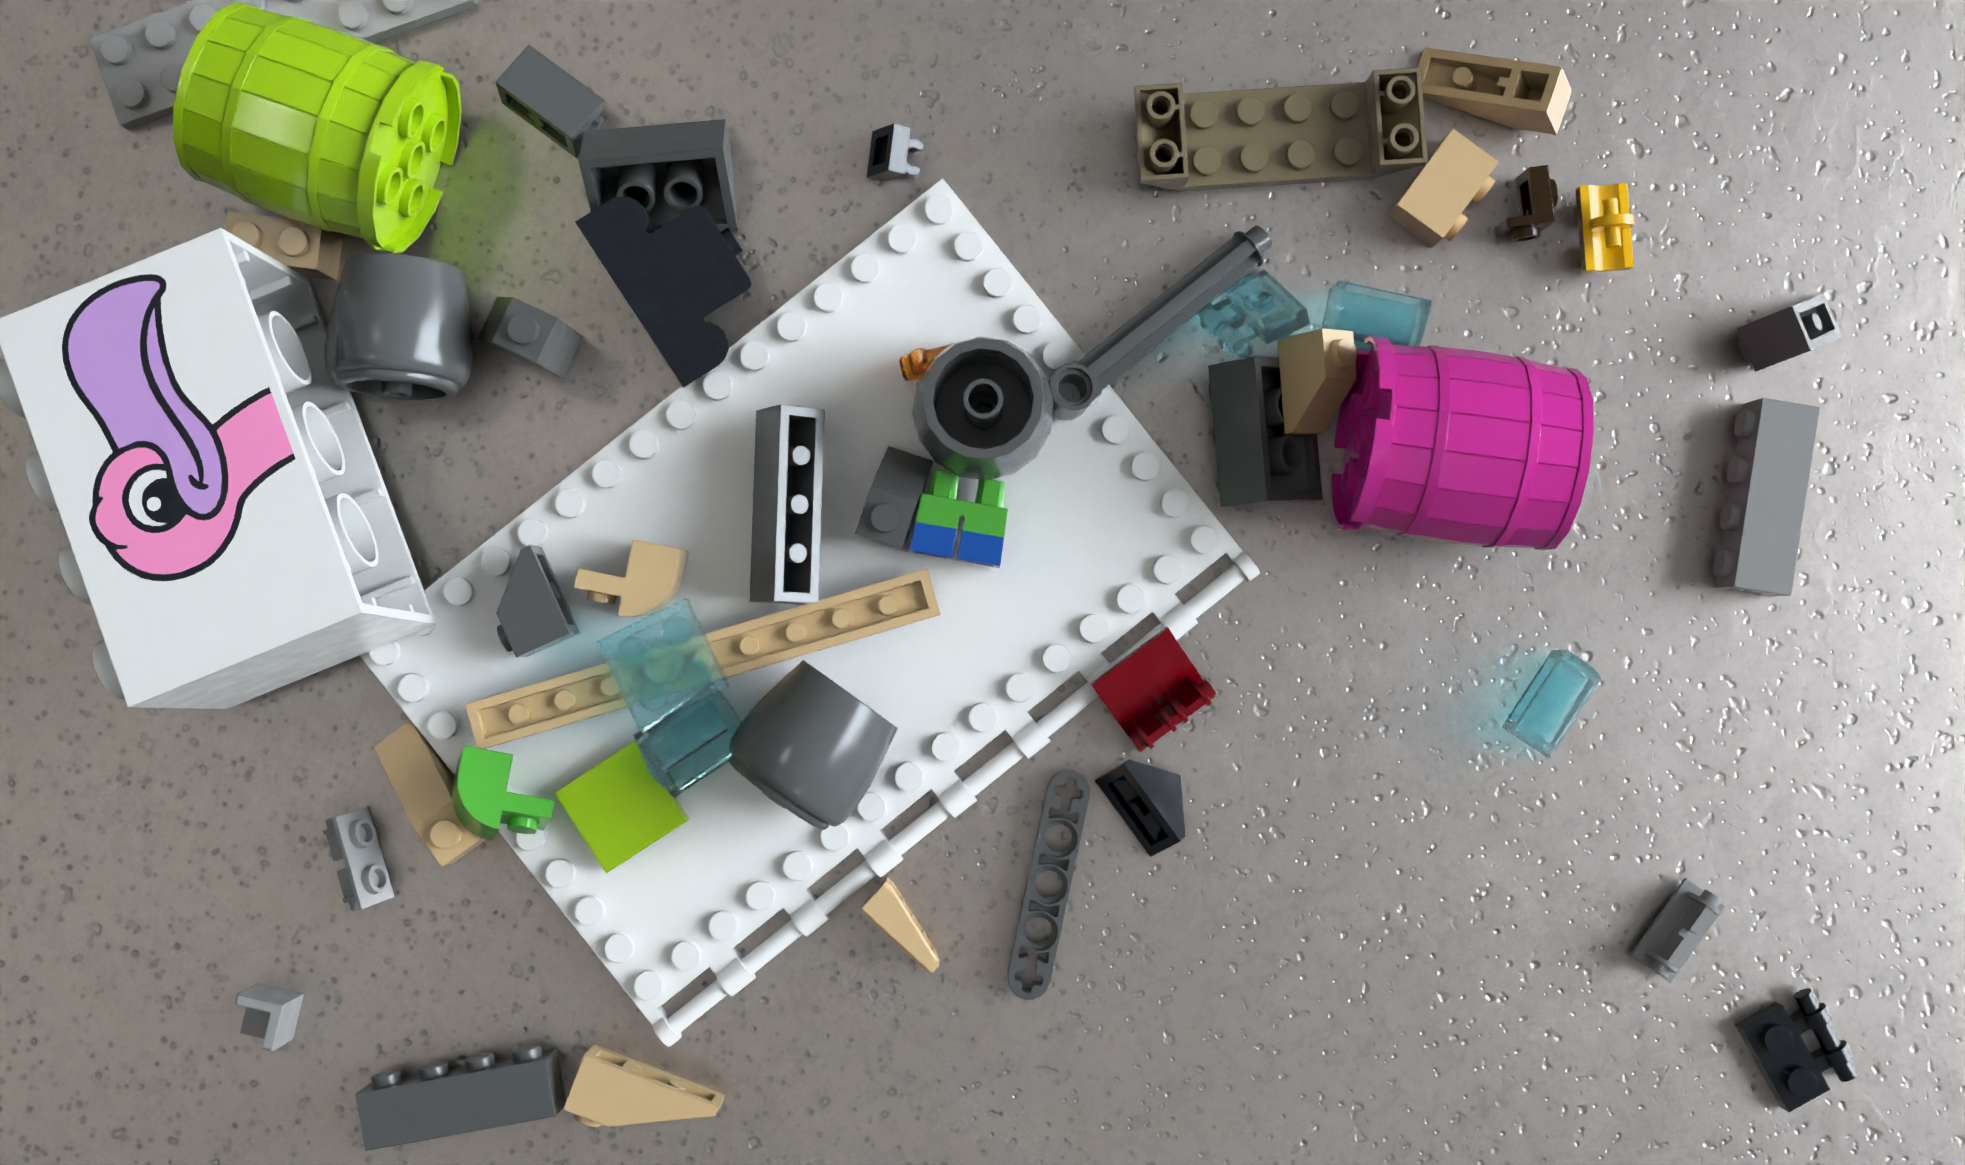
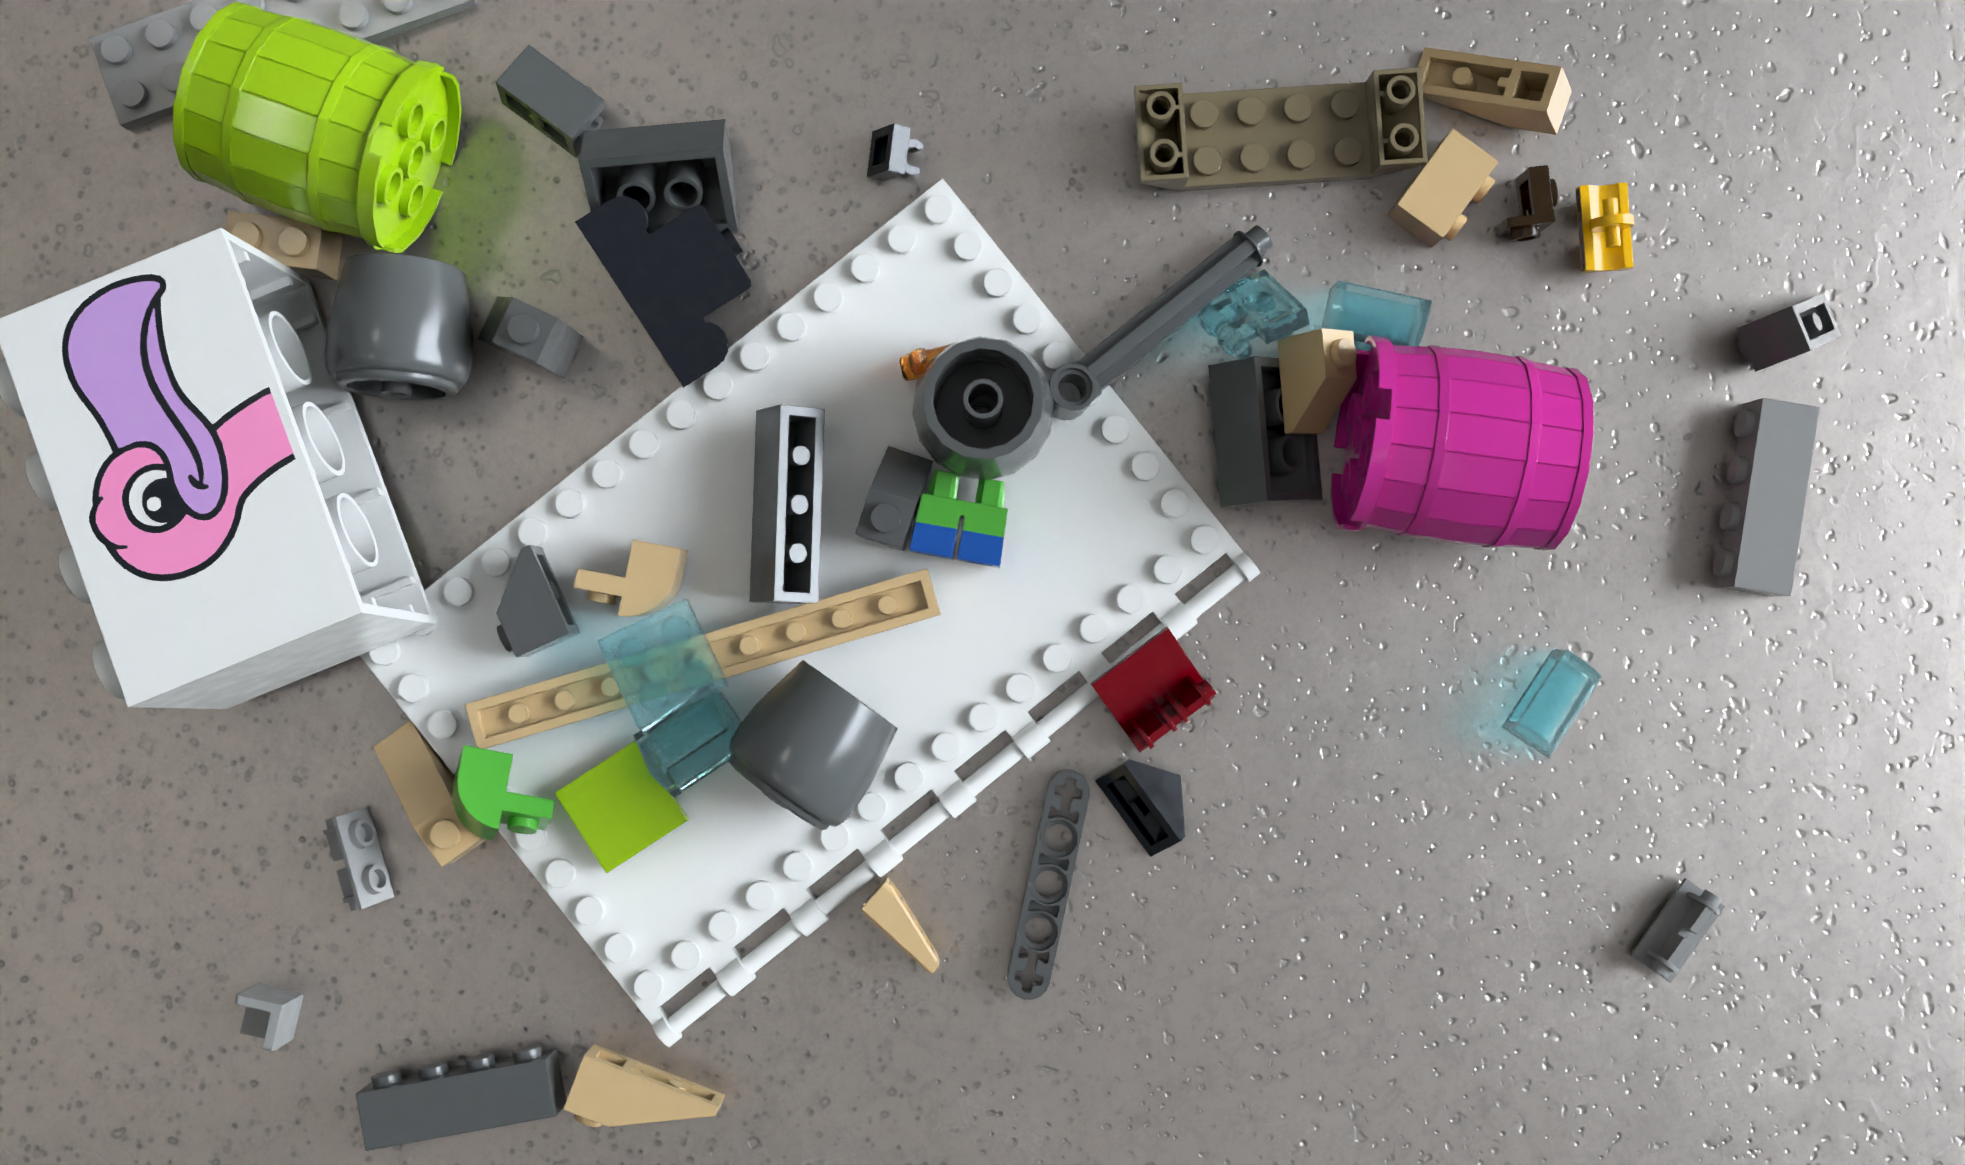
black plate [1735,988,1858,1112] -> none

